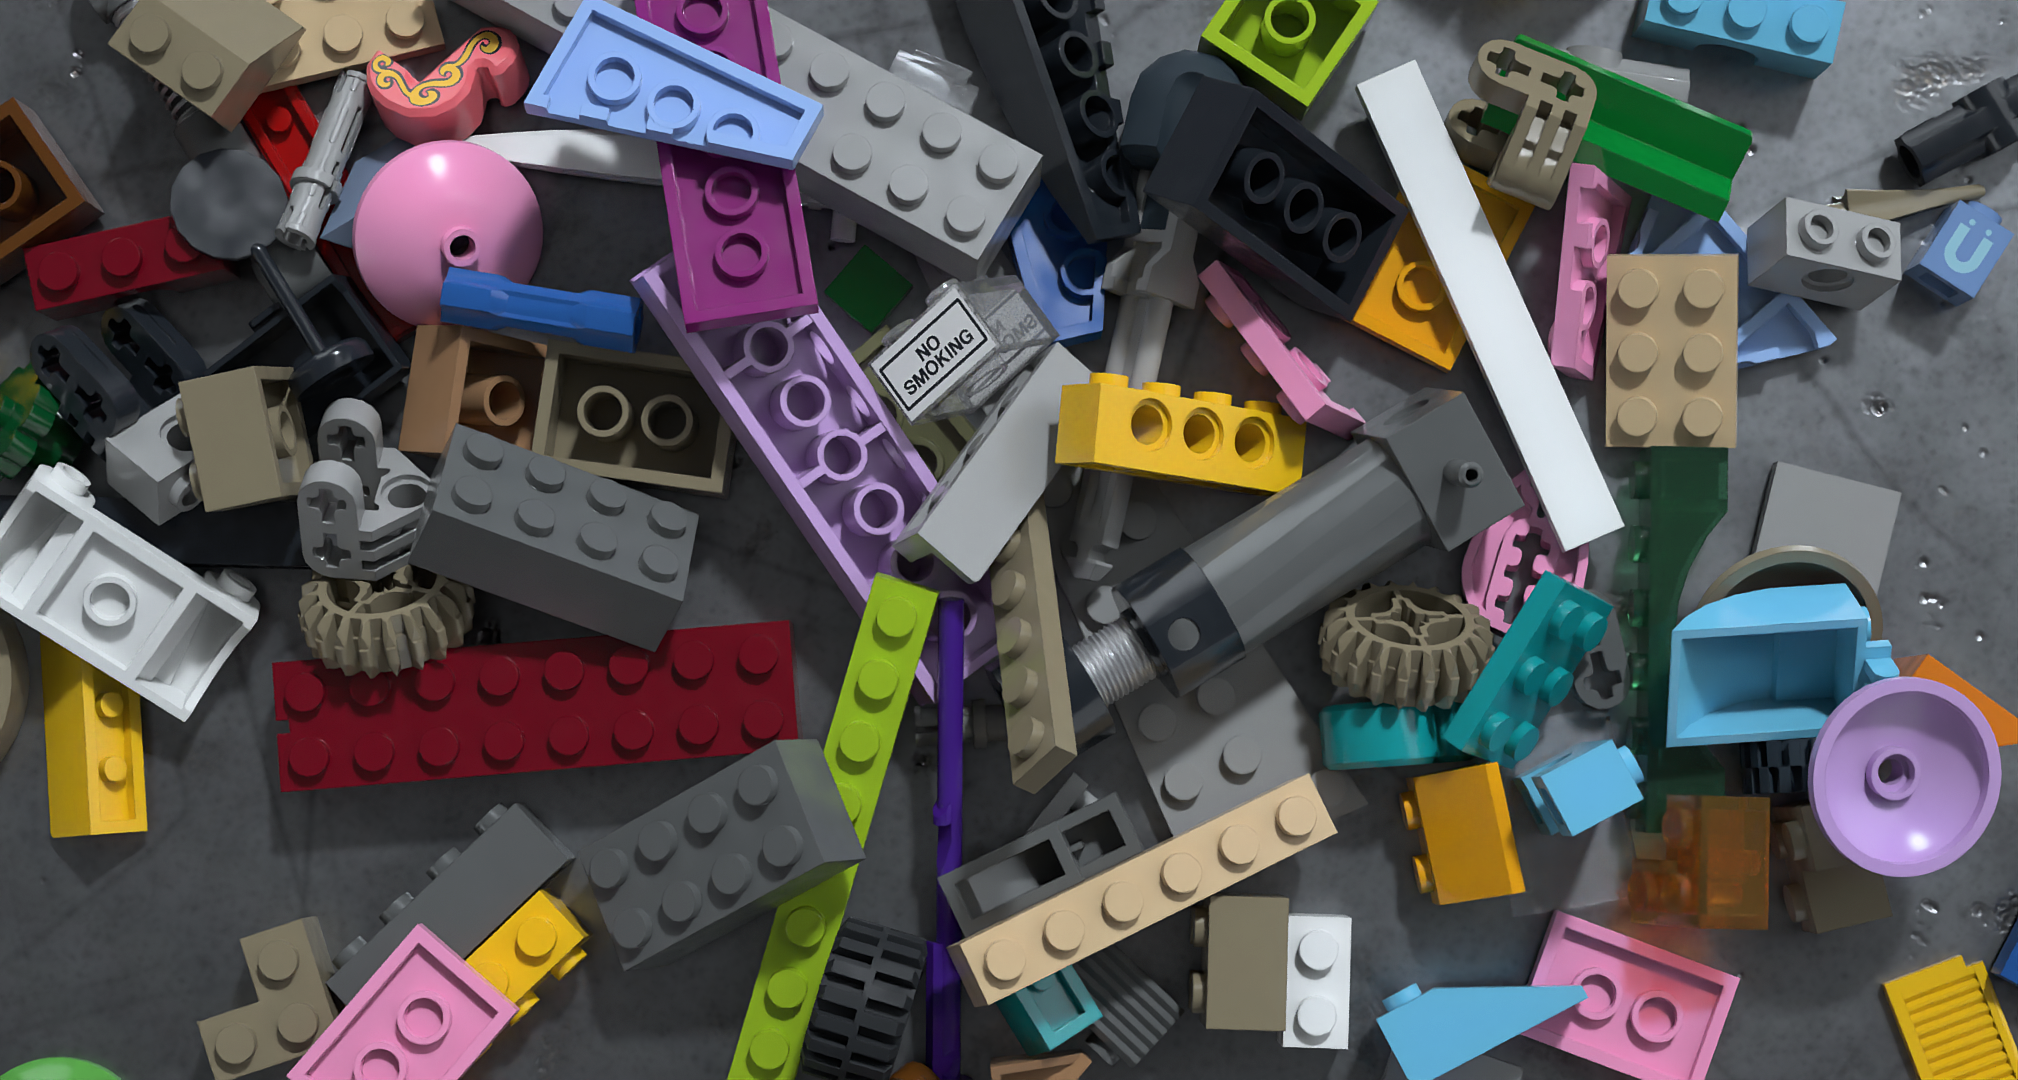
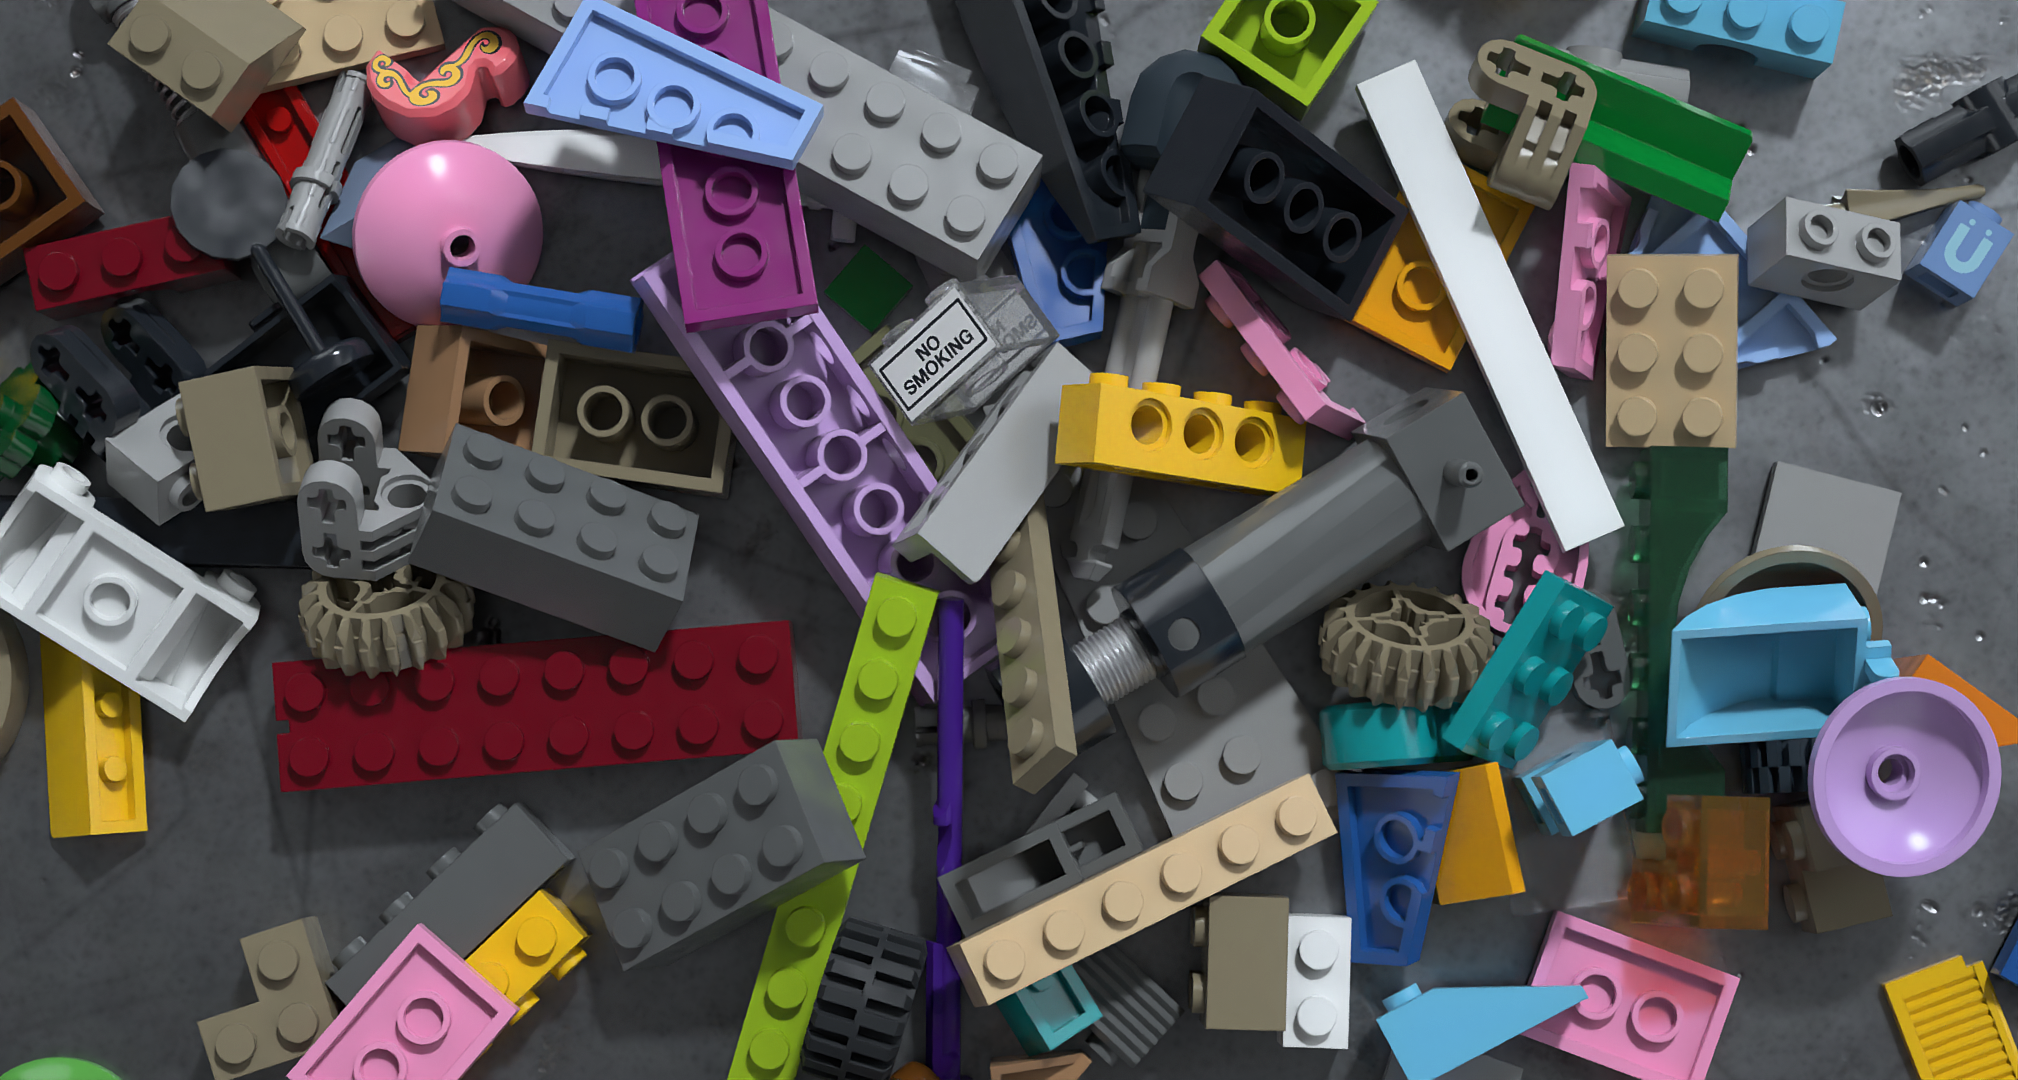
none -> blue wing [1335,769,1460,966]

